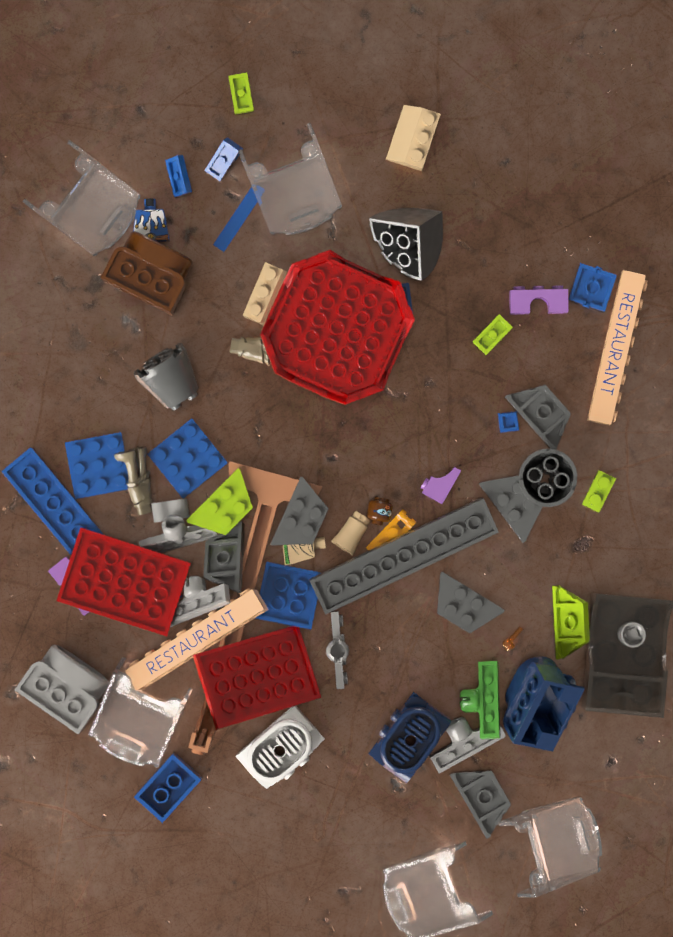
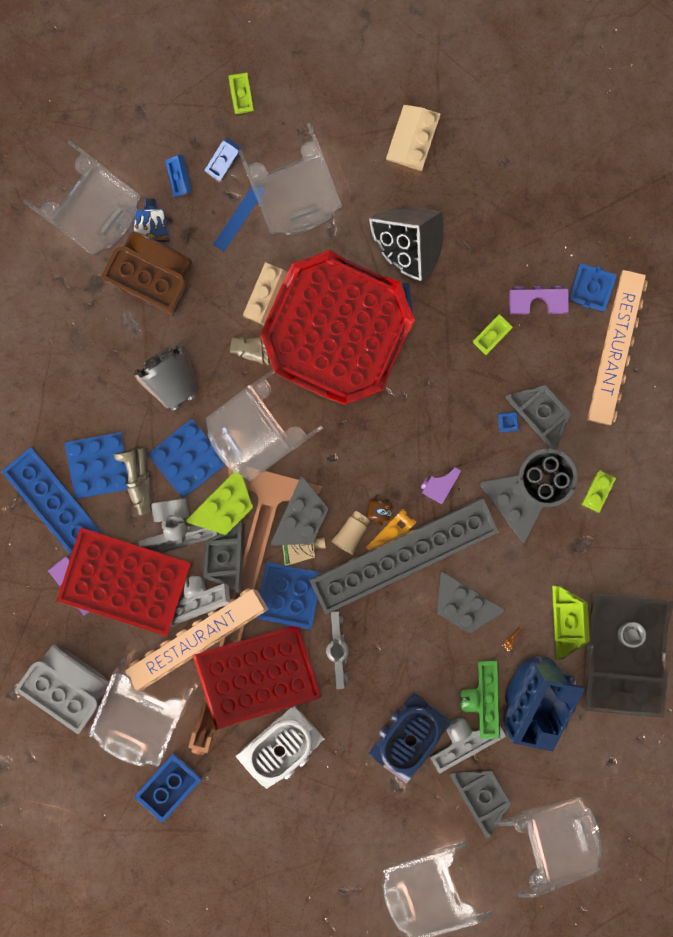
none -> clear windscreen [205,370,323,481]

